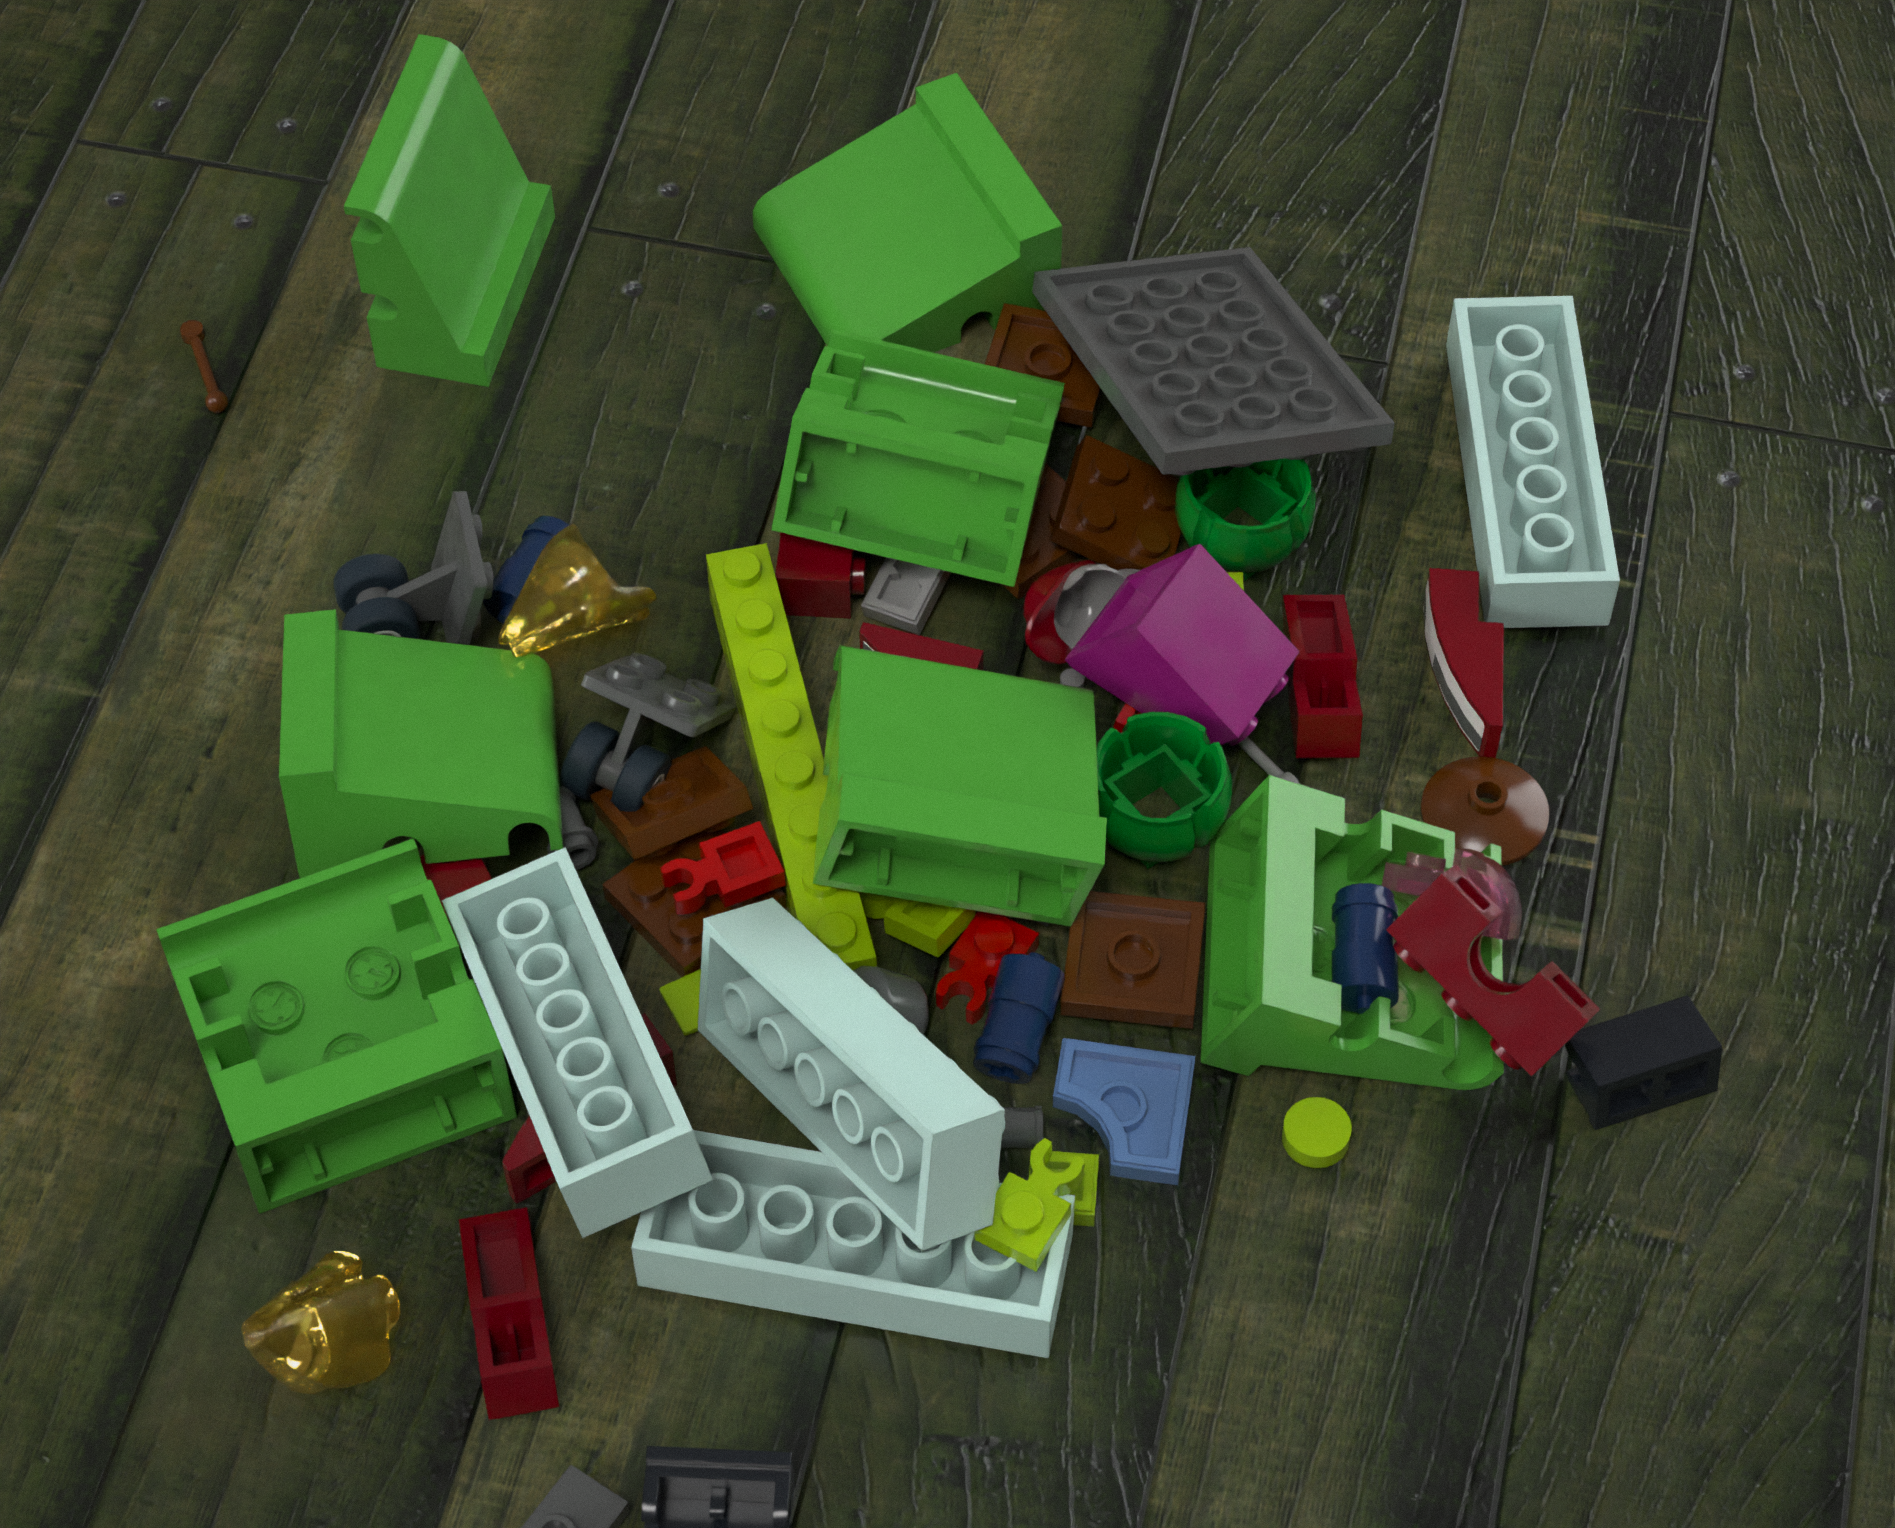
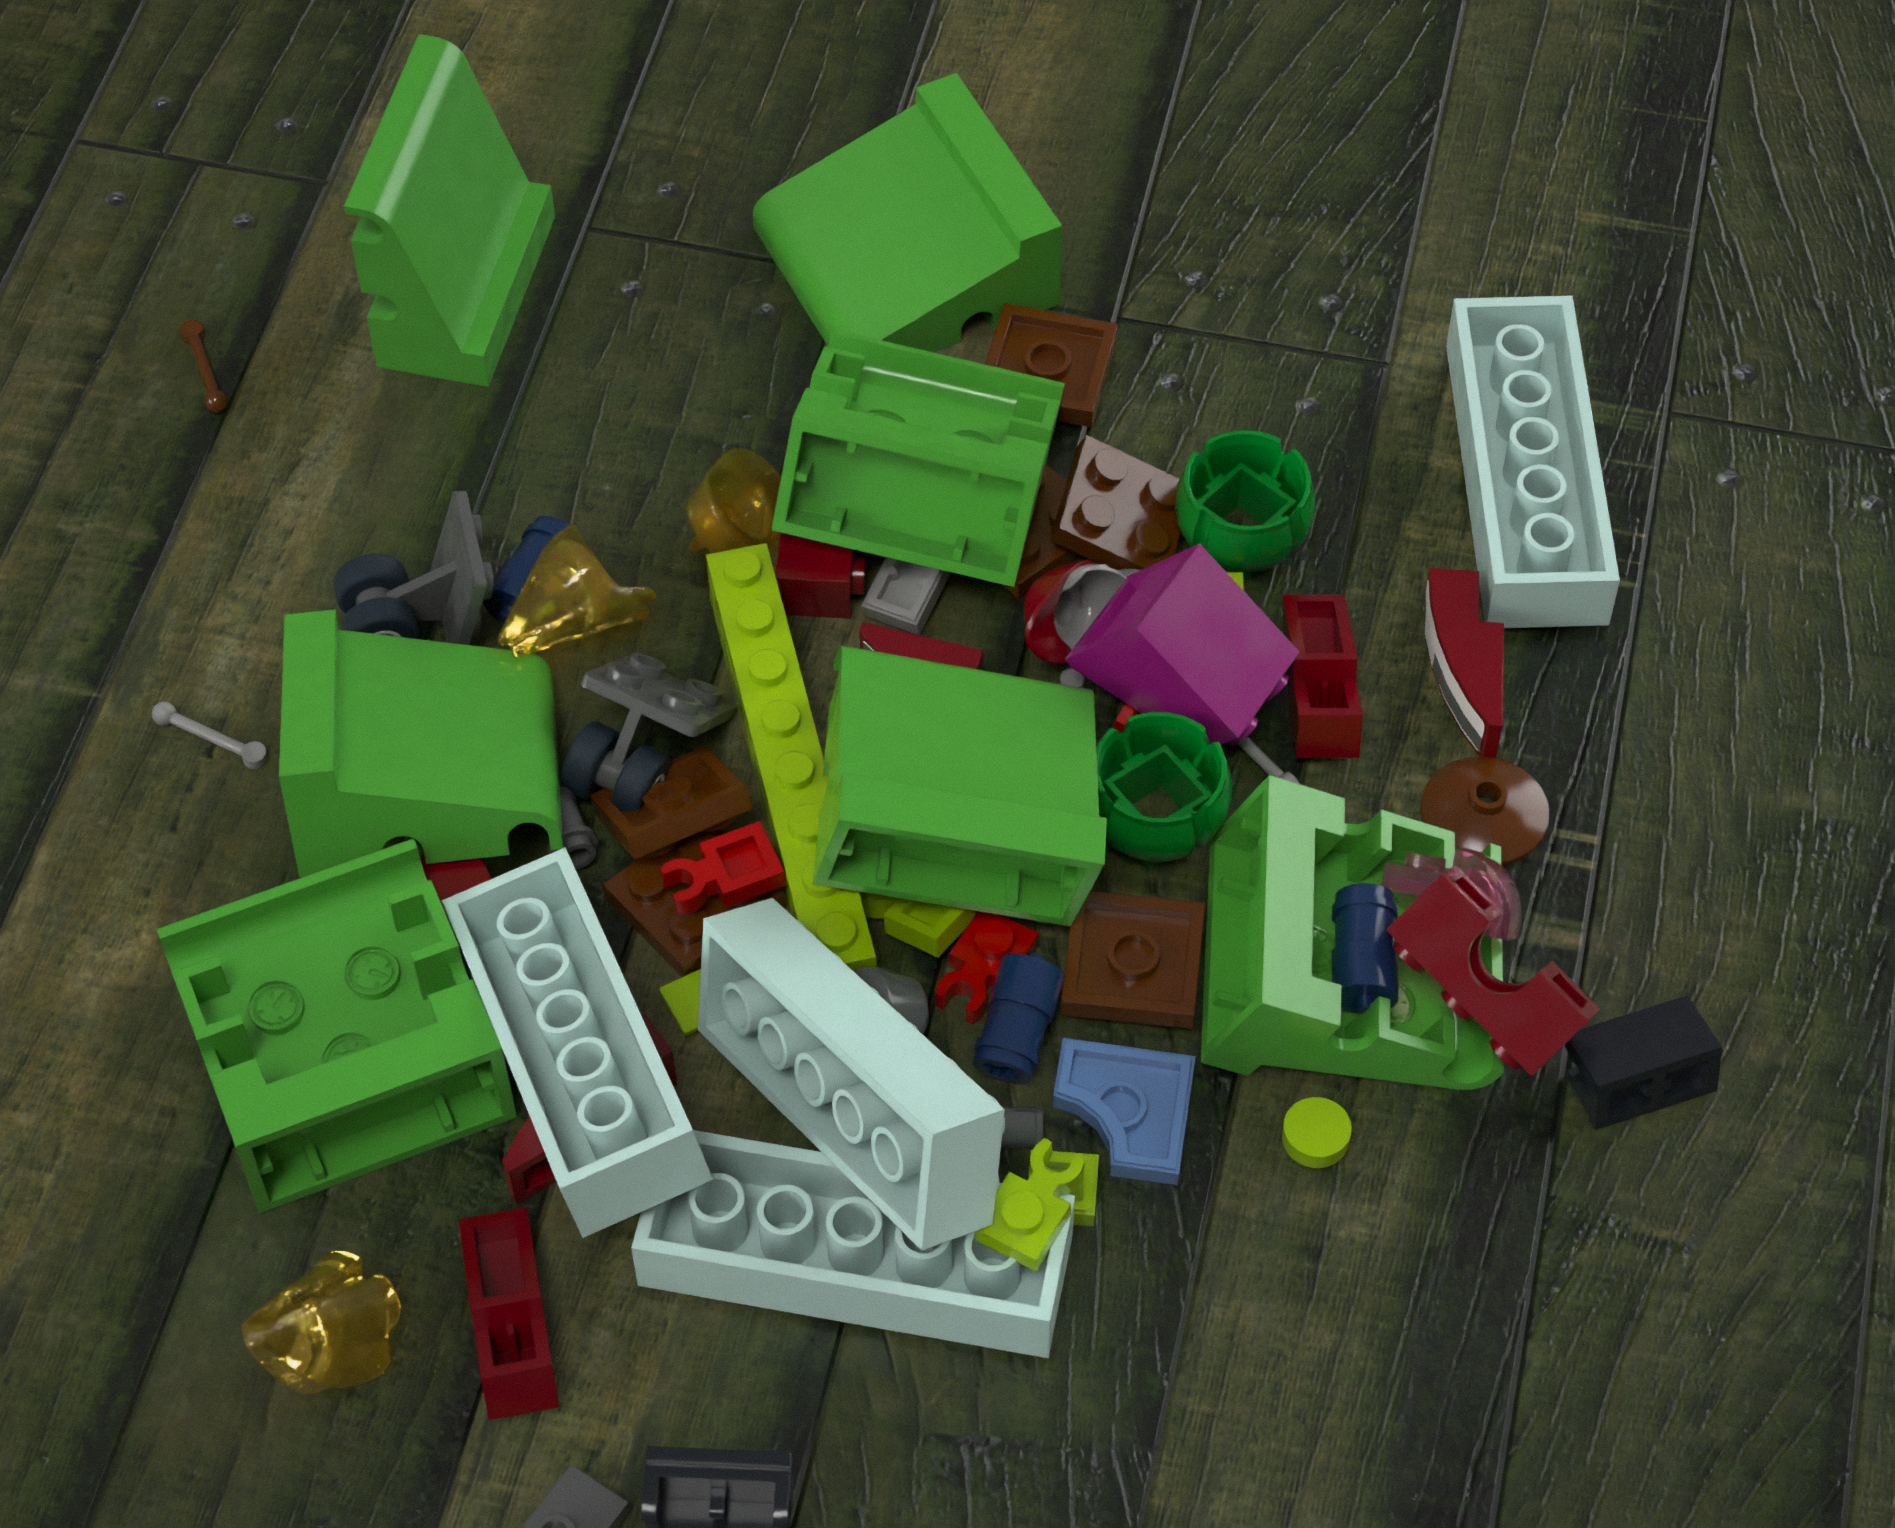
dark grey plate [1032,247,1395,475] -> none
none -> light grey hinge [152,701,268,769]
none -> clear yellow piece [685,448,781,553]

